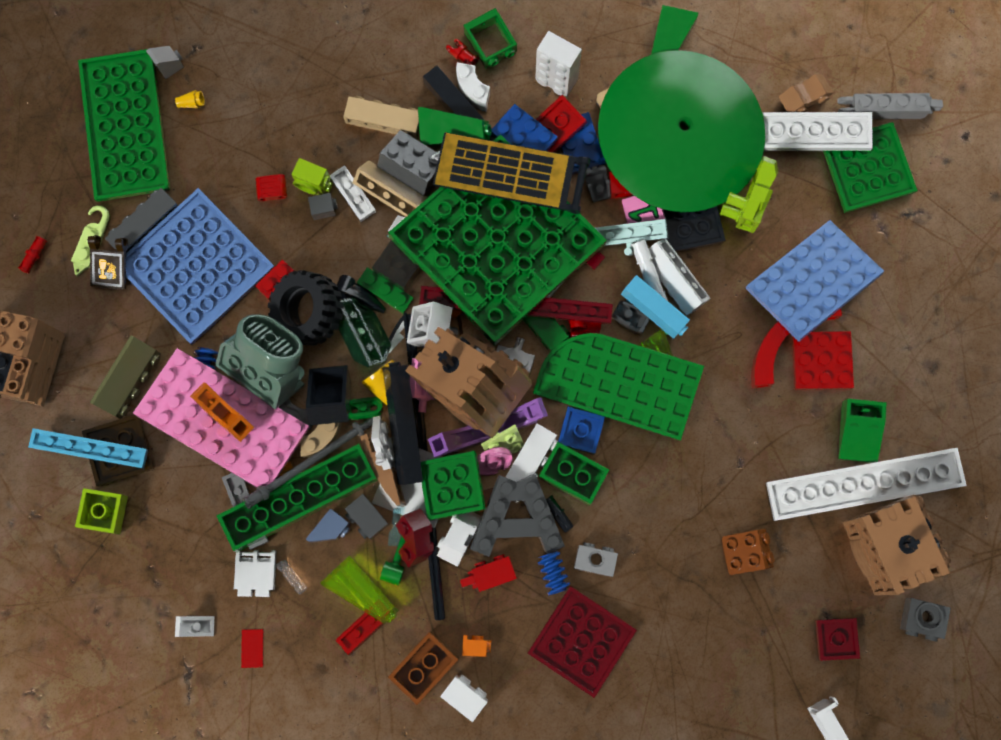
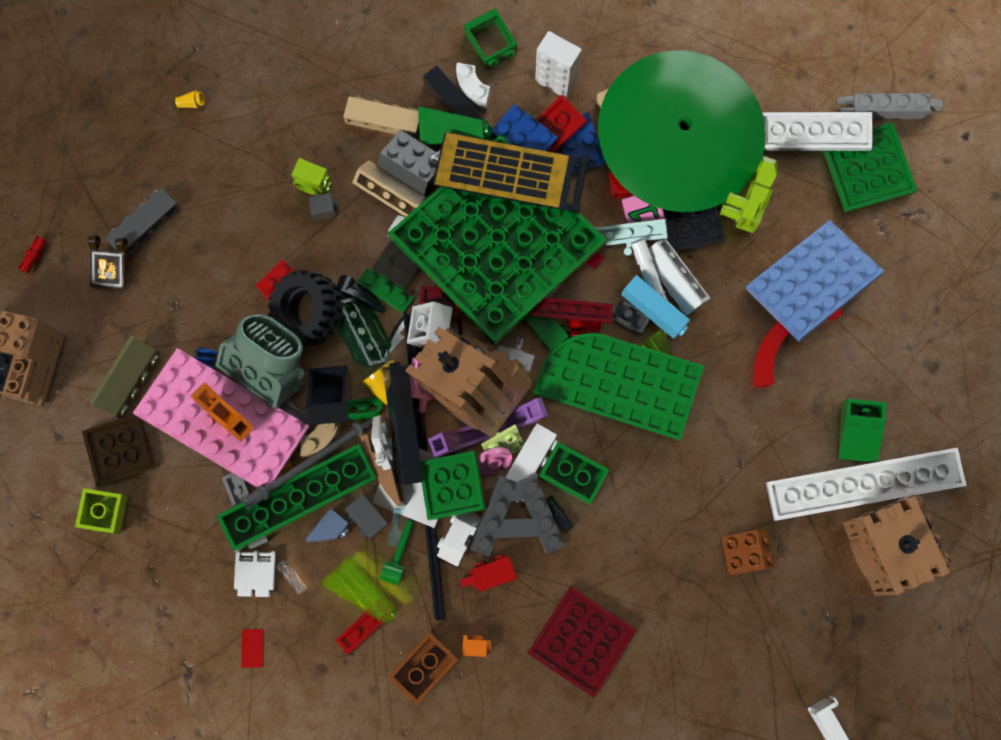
medium azure plate [28,428,148,469] -> none
yellowish green plate [71,205,110,276] -> none
green plate [78,49,170,202] -> none
medium blue plate [126,188,275,345] -> none
light grey slope [146,46,184,79] -> none
white slope [175,616,215,637] -> none
red piece [255,174,287,201] -> none
white plate [330,165,376,222] -> none
dark red brick [395,508,434,568] -> none
white brick [440,675,488,722] -> none
red piece [446,39,479,66] -> none
blue piece [538,552,570,596] -> none
blue plate [558,407,605,454] -> none
light grey brick [574,542,618,577] -> none
dark grey hand [585,165,611,203] -> none
green slope [651,5,698,55] -> none
medium nougat brick [778,74,834,112] -> none
red plate [792,331,854,390] -> none
dark red plate [815,618,860,661] -> none
dark grey brick [900,598,951,642] -> none

